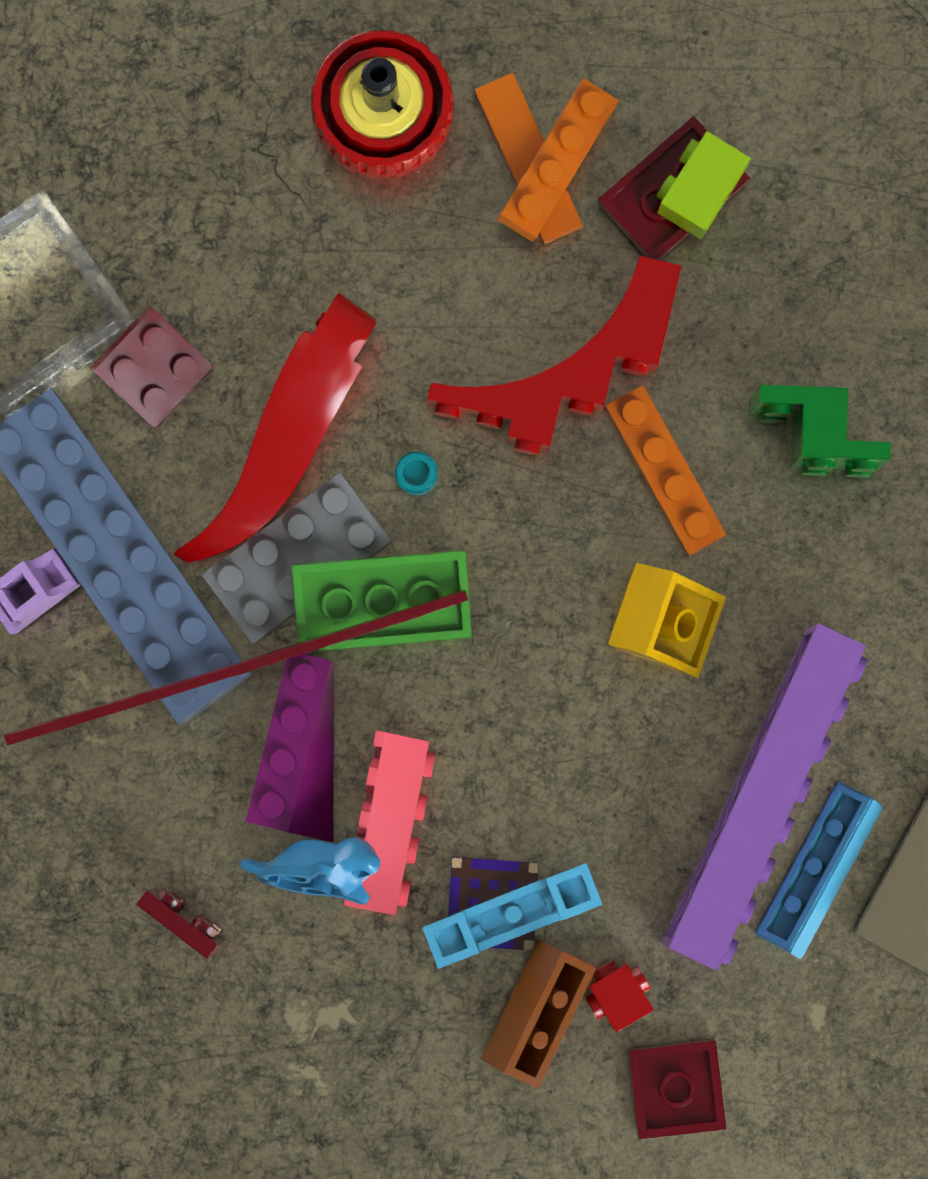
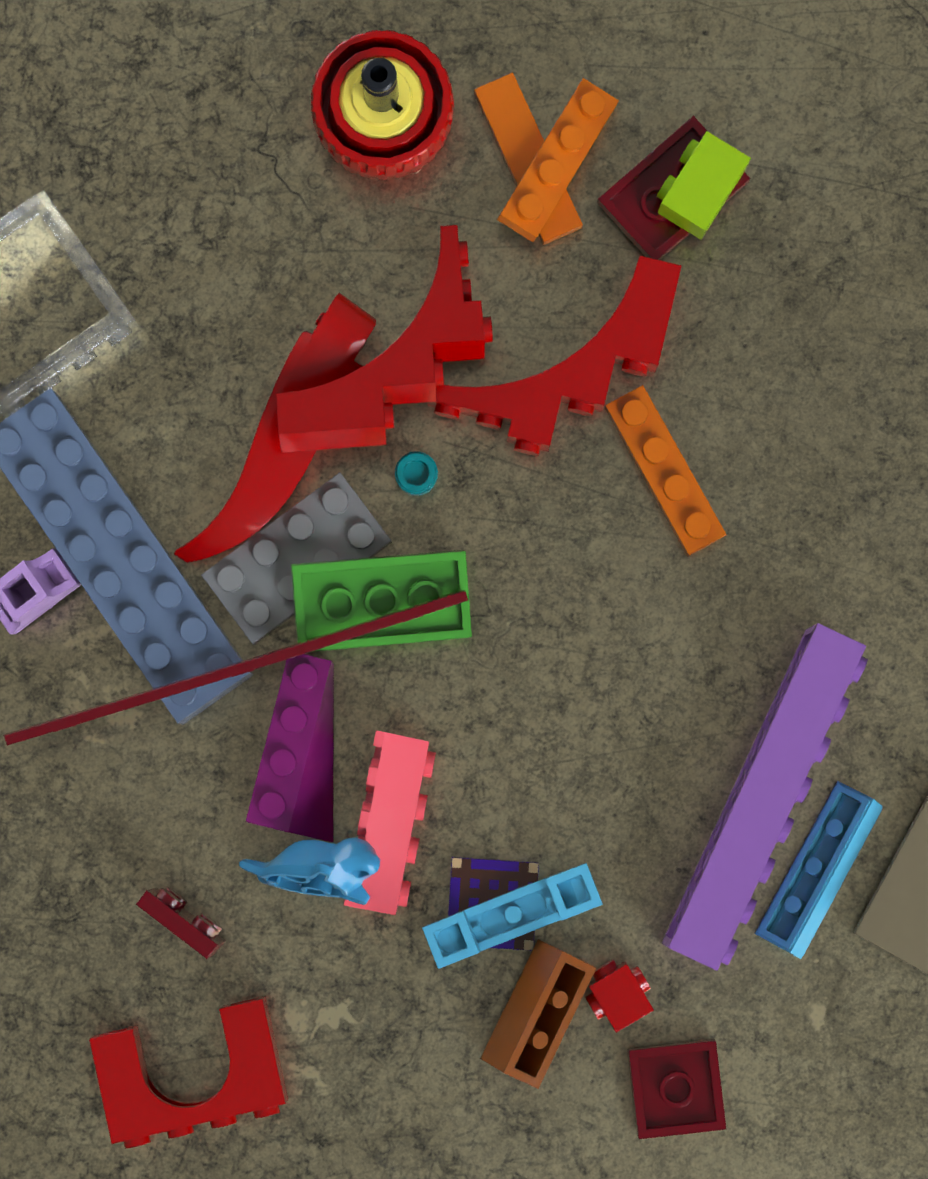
plate [90,305,213,429] -> none
yellow slope [608,563,726,678] -> none
green bracket [749,385,891,478] -> none
none -> red arch [89,996,288,1149]
none -> red arch [276,225,493,452]

